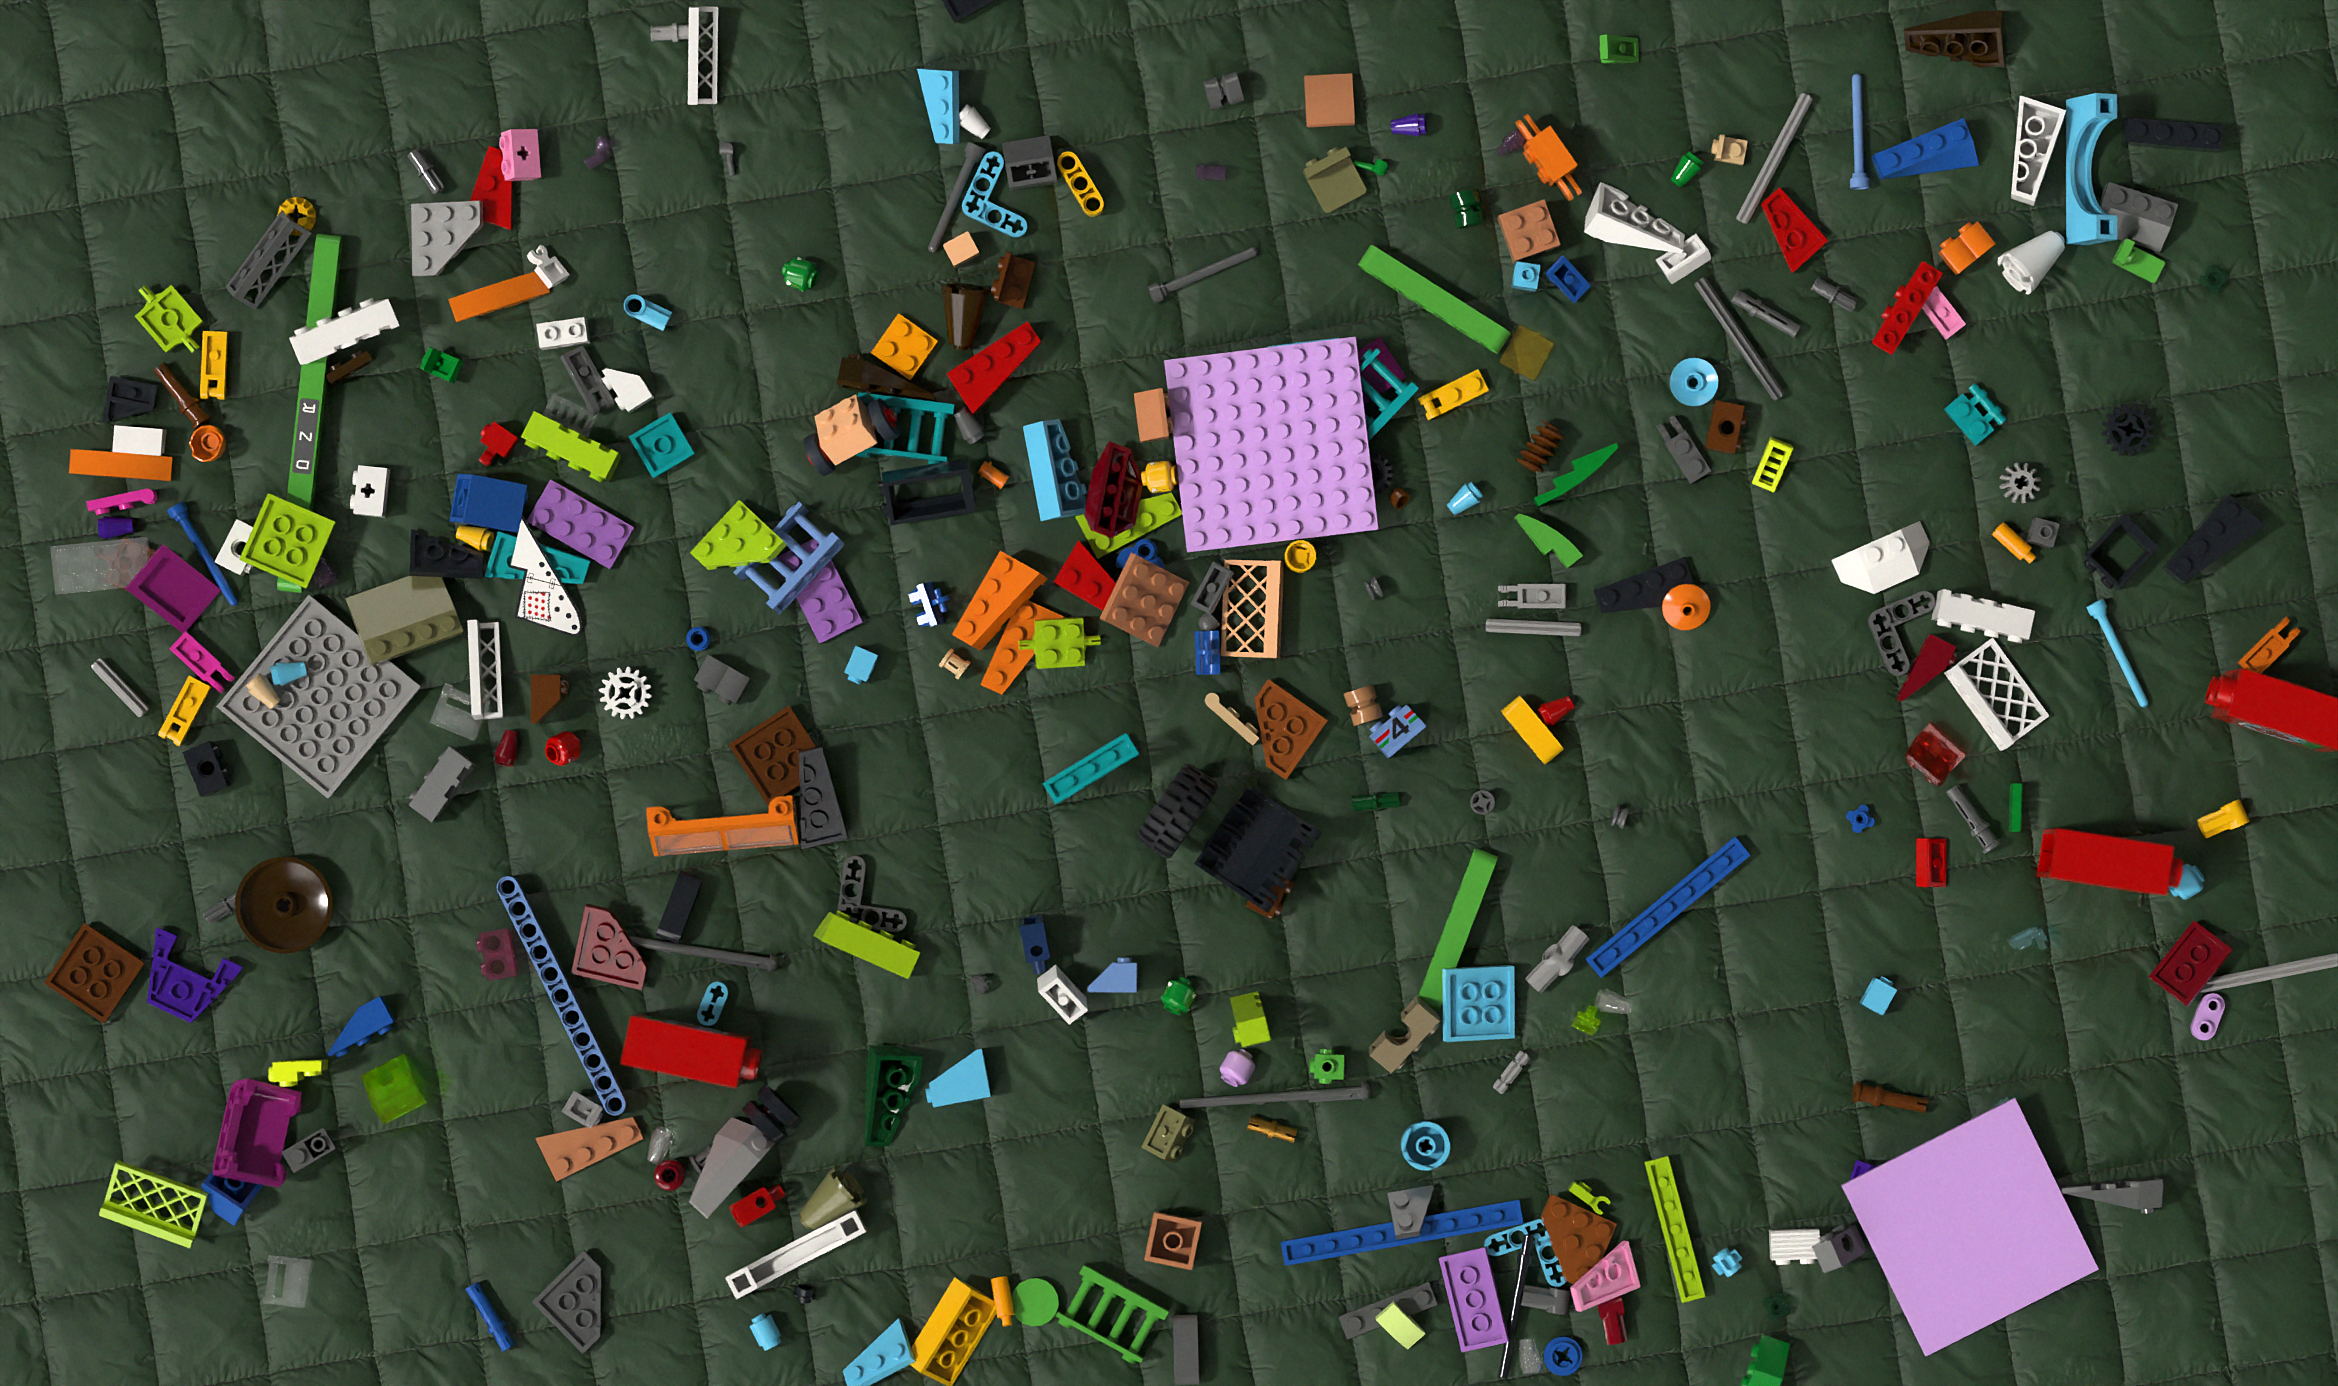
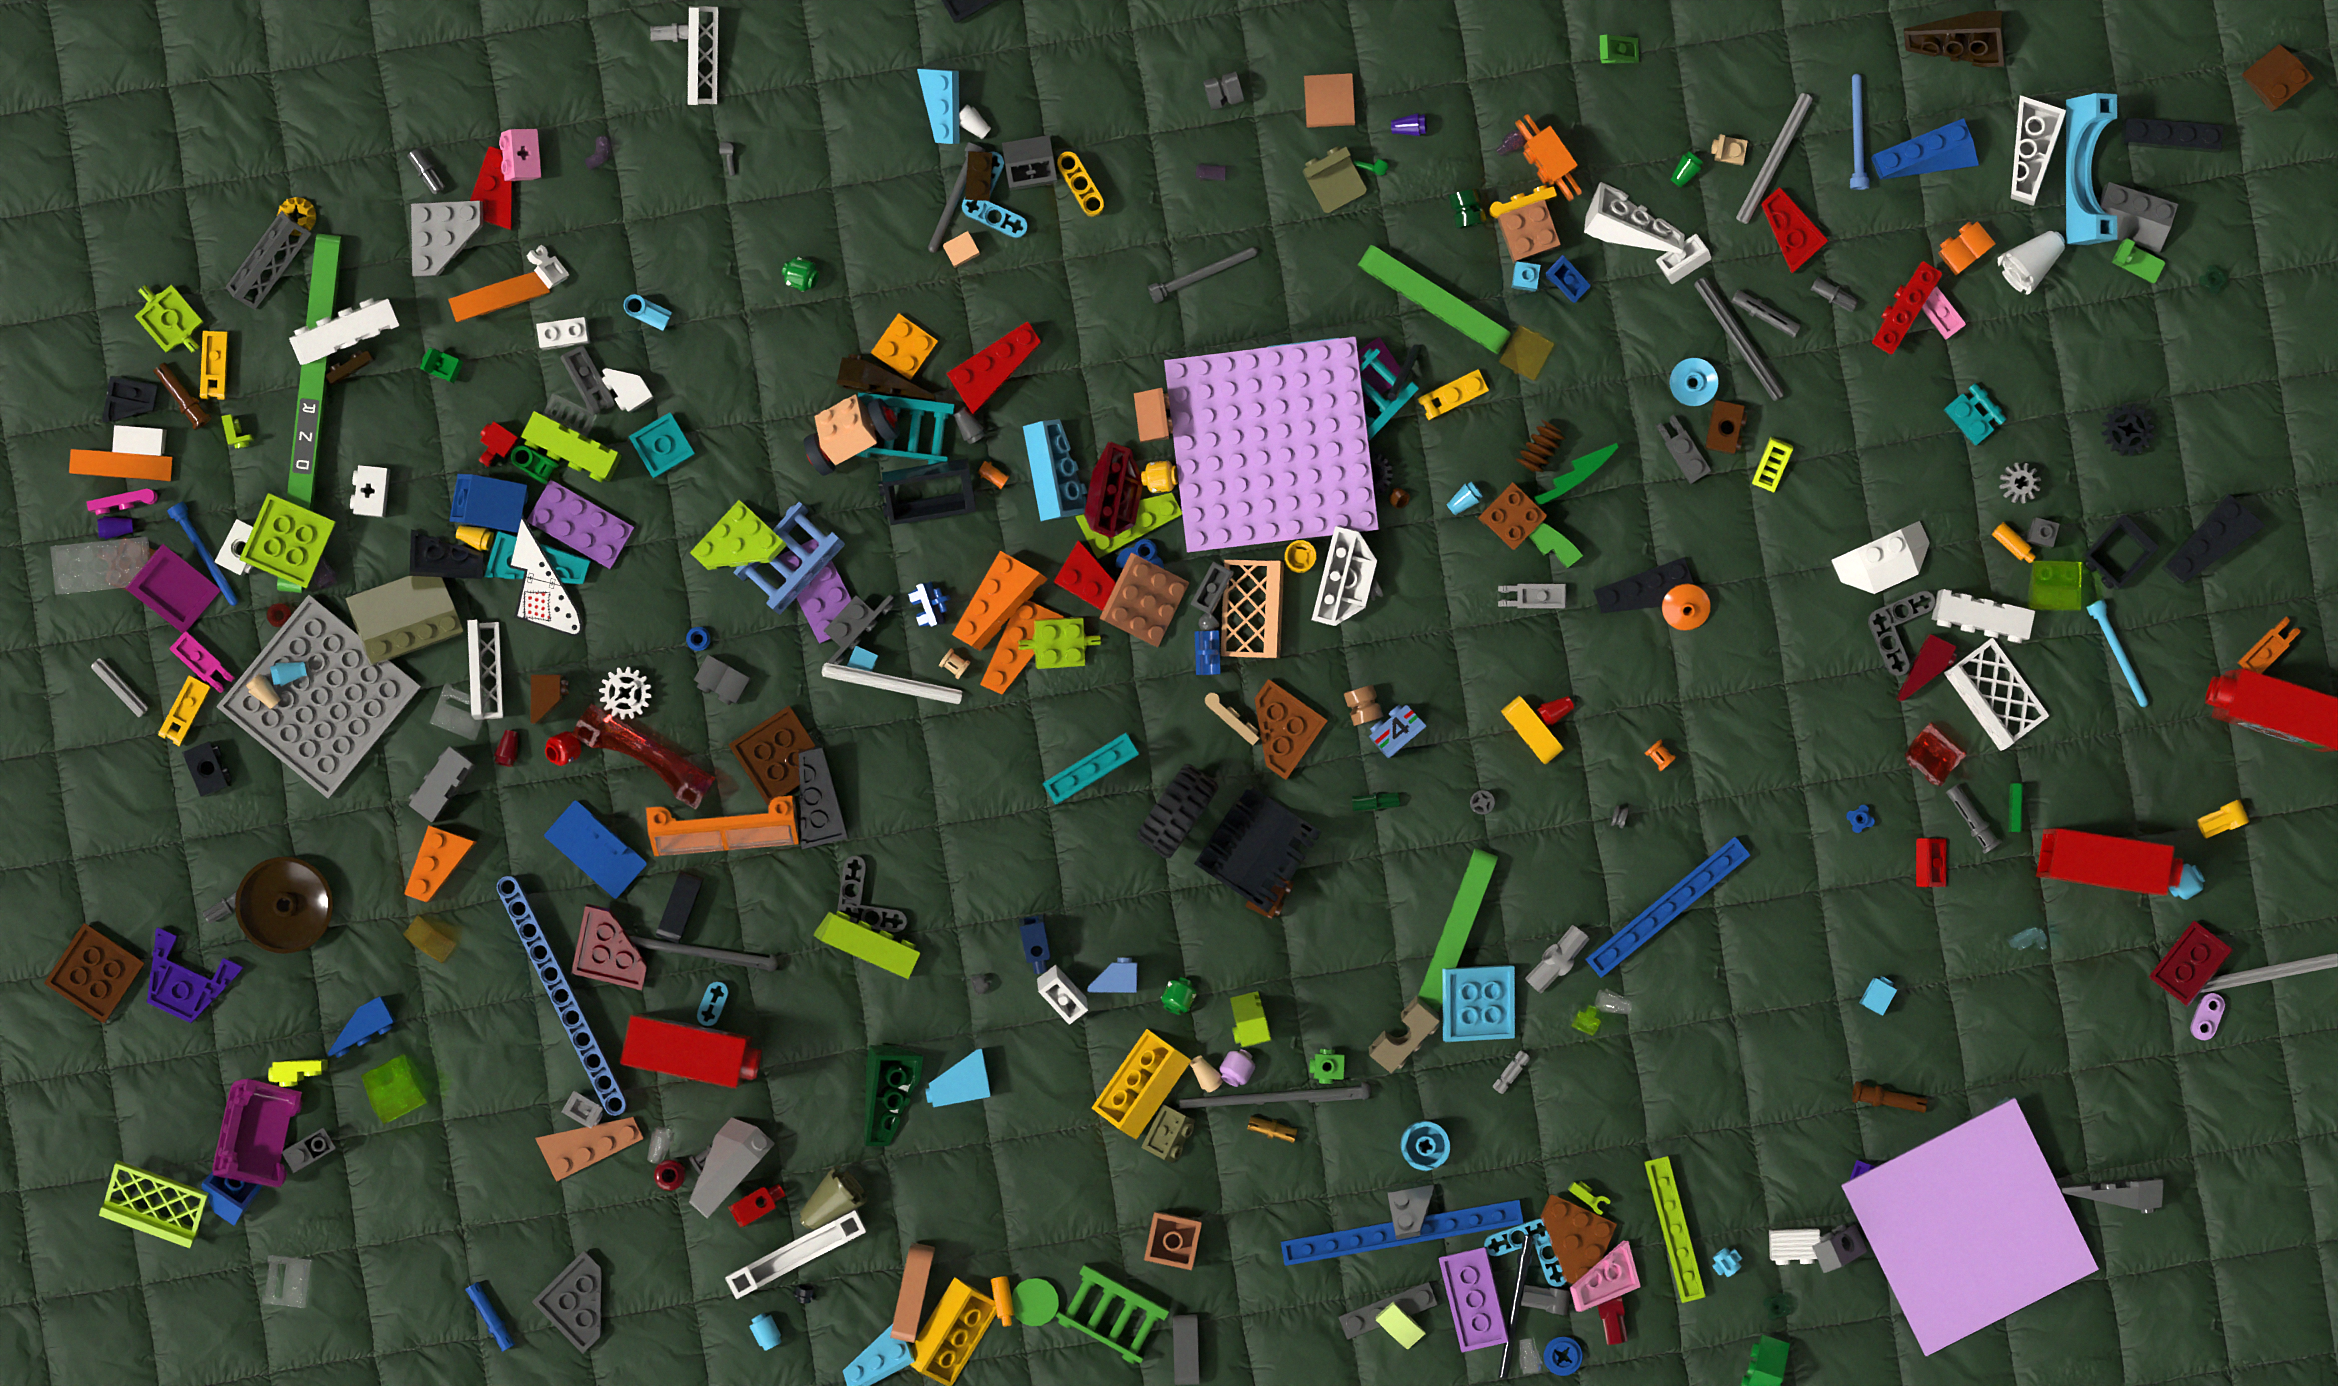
orange hair [189,425,226,462] -> none
clear pink brick [476,928,519,981] -> none
black wheel [742,1084,803,1145] -> none
dark brown cone [941,283,990,350] -> none
reddish brown bracket [991,251,1036,310] -> none
light grey axle [1485,619,1581,636] -> none
none -> lime bracket [221,414,254,449]
none -> clear red plate [267,603,291,627]
none -> clear yellow slope [403,915,457,963]
none -> orange wedge [404,826,477,902]
none -> green piece [511,446,559,485]
none -> blue bracket [544,800,647,899]
none -> clear red arch [572,703,715,810]
none -> white axle [822,663,962,704]
none -> dark grey bracket [823,594,895,665]
none -> nougat beam [890,1242,935,1343]
none -> dark brown plate [965,151,992,201]
none -> yellow slope [1092,1029,1192,1140]
none -> tan cone [1190,1056,1223,1092]
none -> white wedge [1312,526,1377,626]
none -> black bar [1388,345,1422,401]
none -> dark orange bracket [1478,482,1546,550]
none -> yellow plate [1489,185,1557,218]
none -> orange bush [1645,739,1676,771]
none -> clear neon green slope [2028,561,2082,612]
none -> reddish brown slope [2241,44,2314,112]

